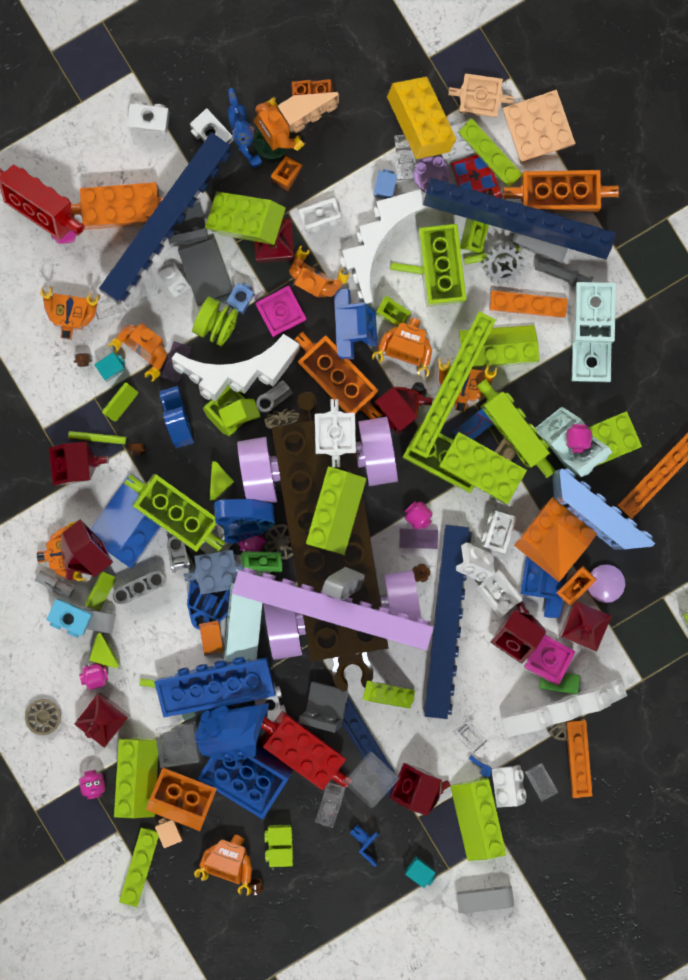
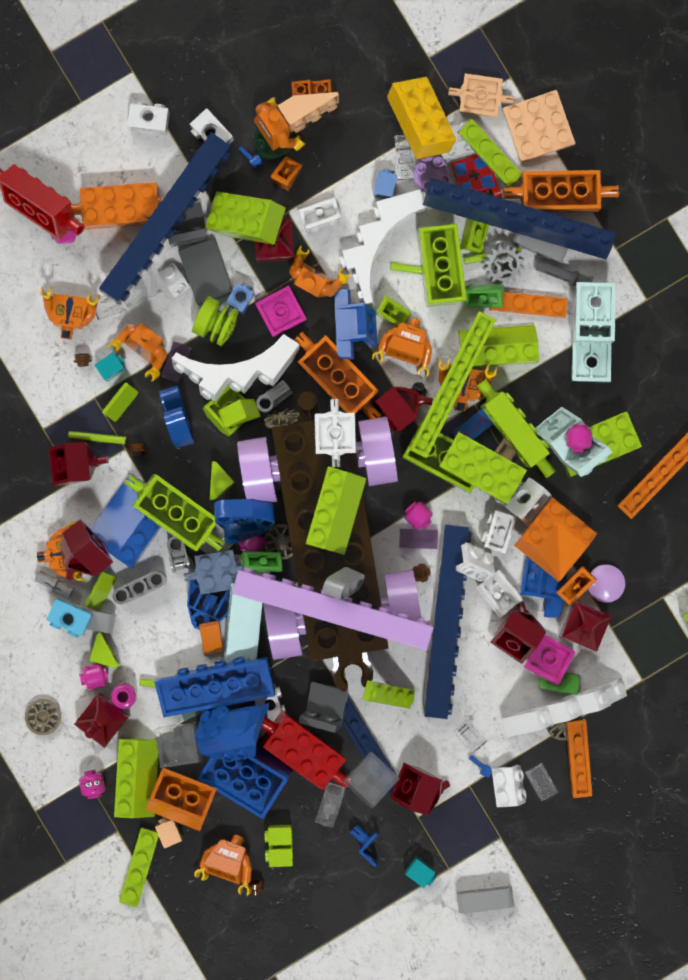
blue animal [227,88,254,154] -> none
lime slope [450,777,507,861] -> none
light blue slope [552,468,655,549] -> none
none -> dark pink head [111,683,137,709]
none -> bright green slope [465,285,504,308]
none -> white brick [505,477,552,526]

